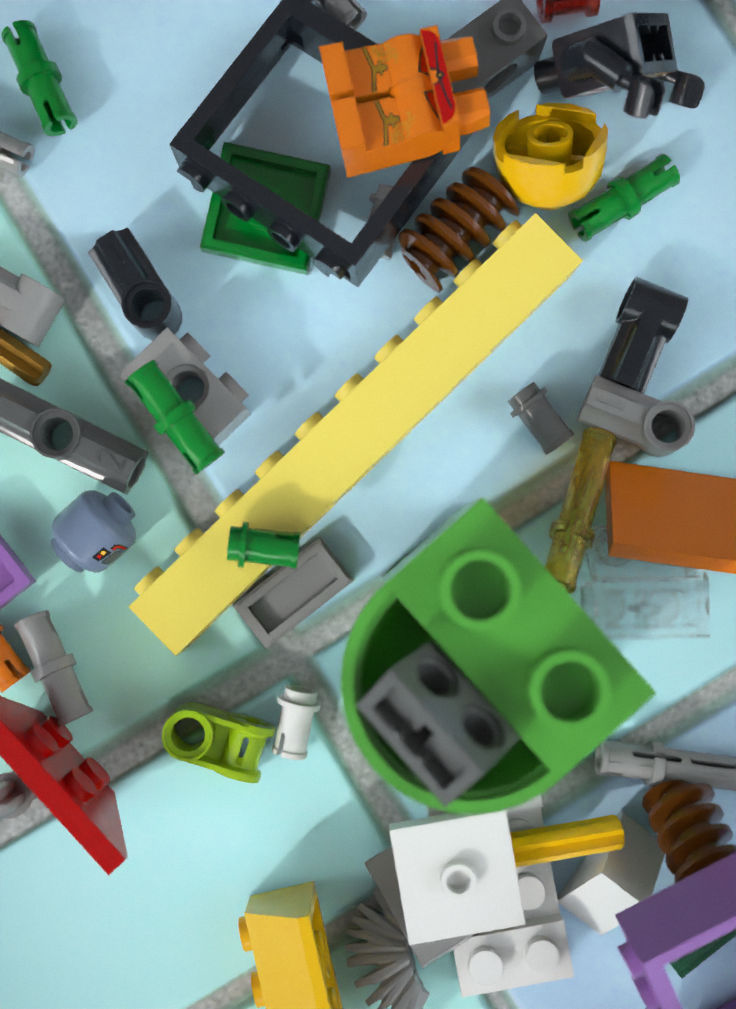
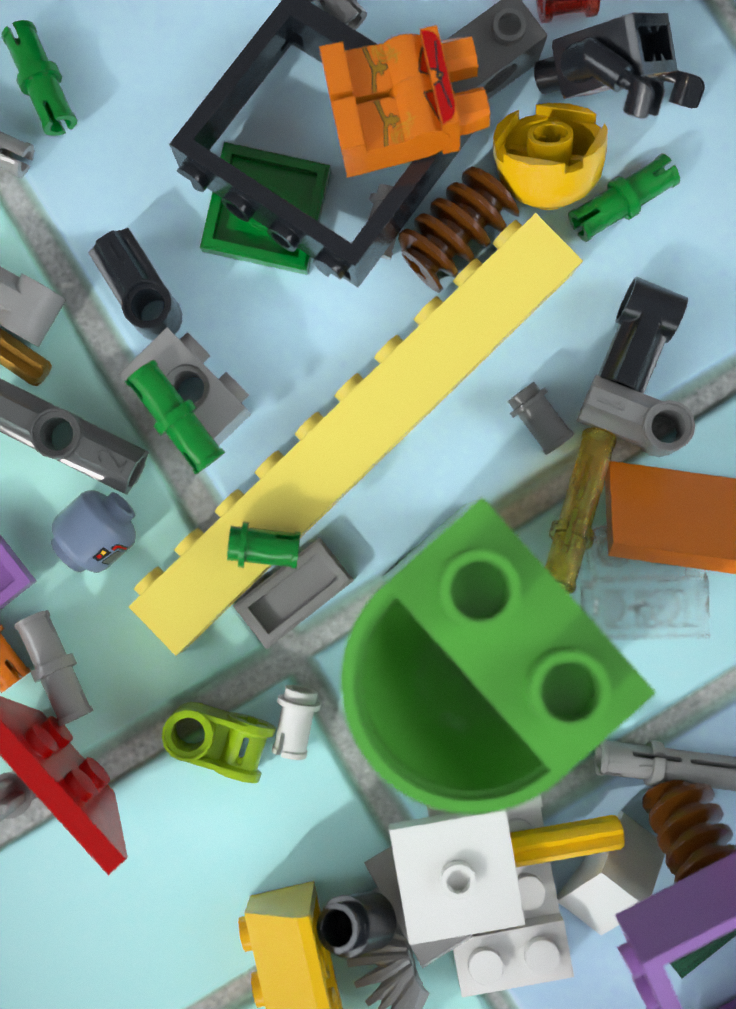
dark grey brick [357,639,521,808] -> none
none -> black brick [316,891,396,958]

